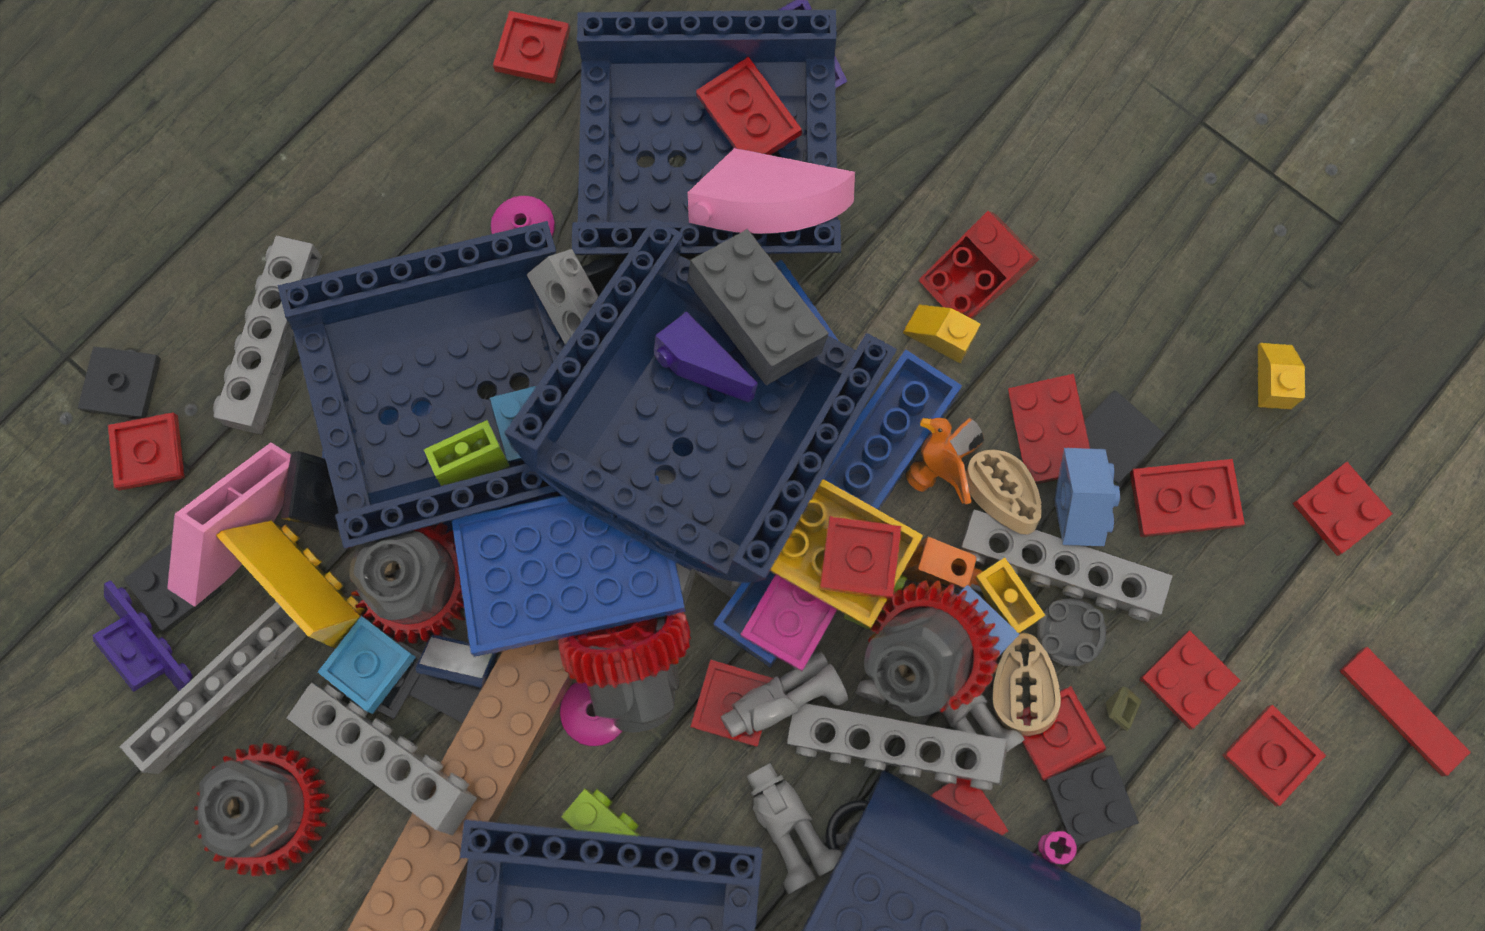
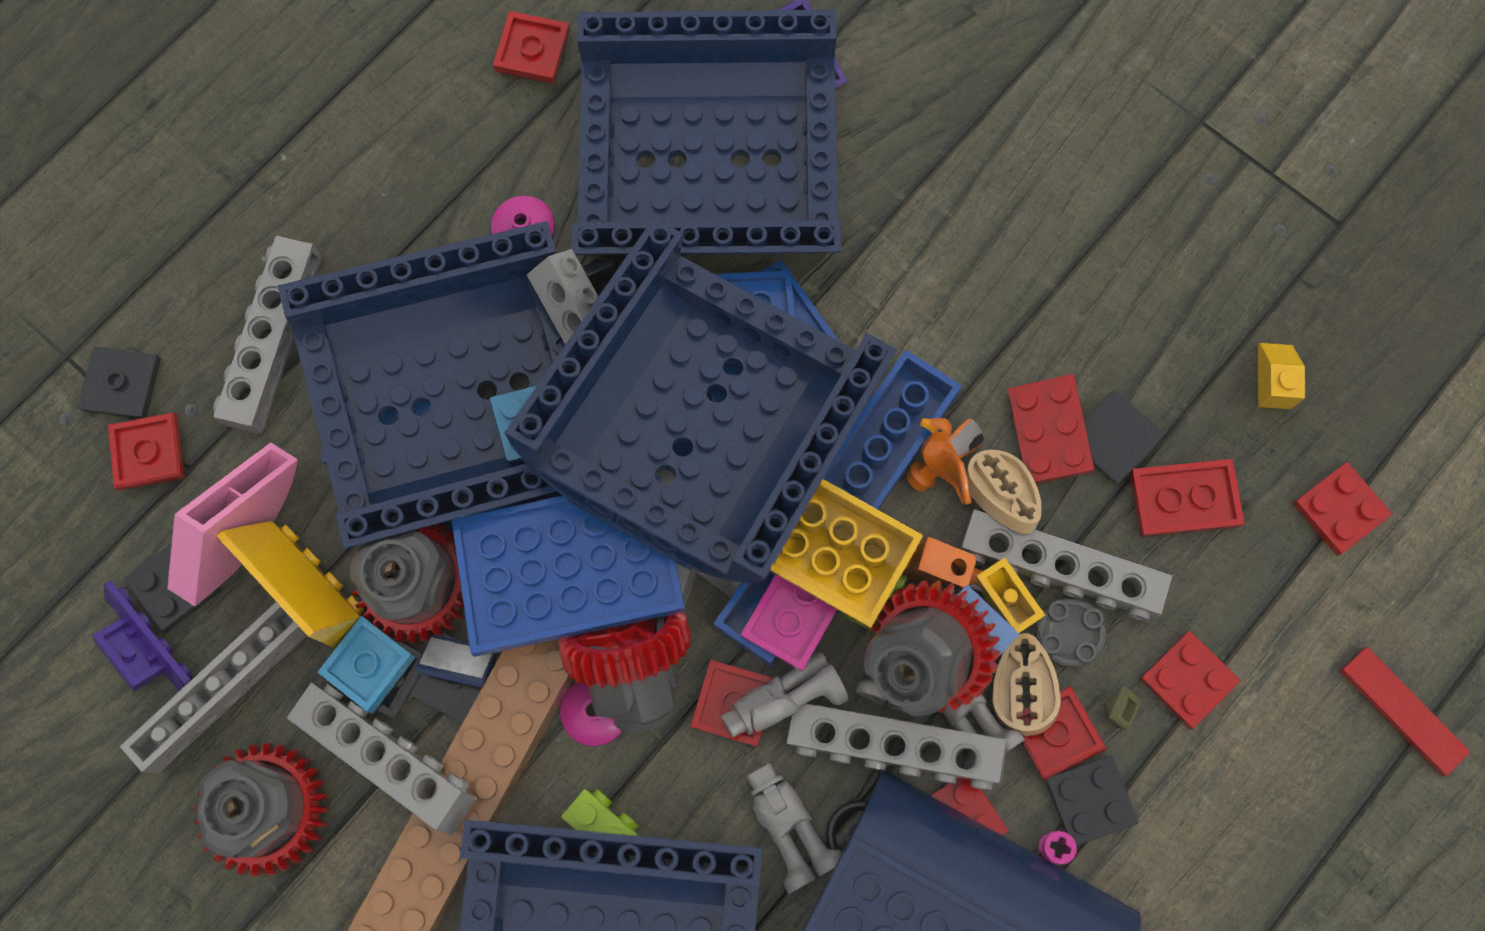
black plate [281,451,339,532] -> none
lime brick [424,420,510,486] -> none
dark purple slope [654,312,758,402] -> none
dark grey brick [687,229,829,385] -> none
bright pink brick [688,148,855,234] -> none
red plate [696,57,802,155] -> none
red plate [820,516,901,599] -> none
yellow slope [903,304,981,363] -> none
red slope [918,210,1040,319] -> none
medium blue brick [1054,448,1120,546] -> none
red plate [1222,705,1326,806] -> none

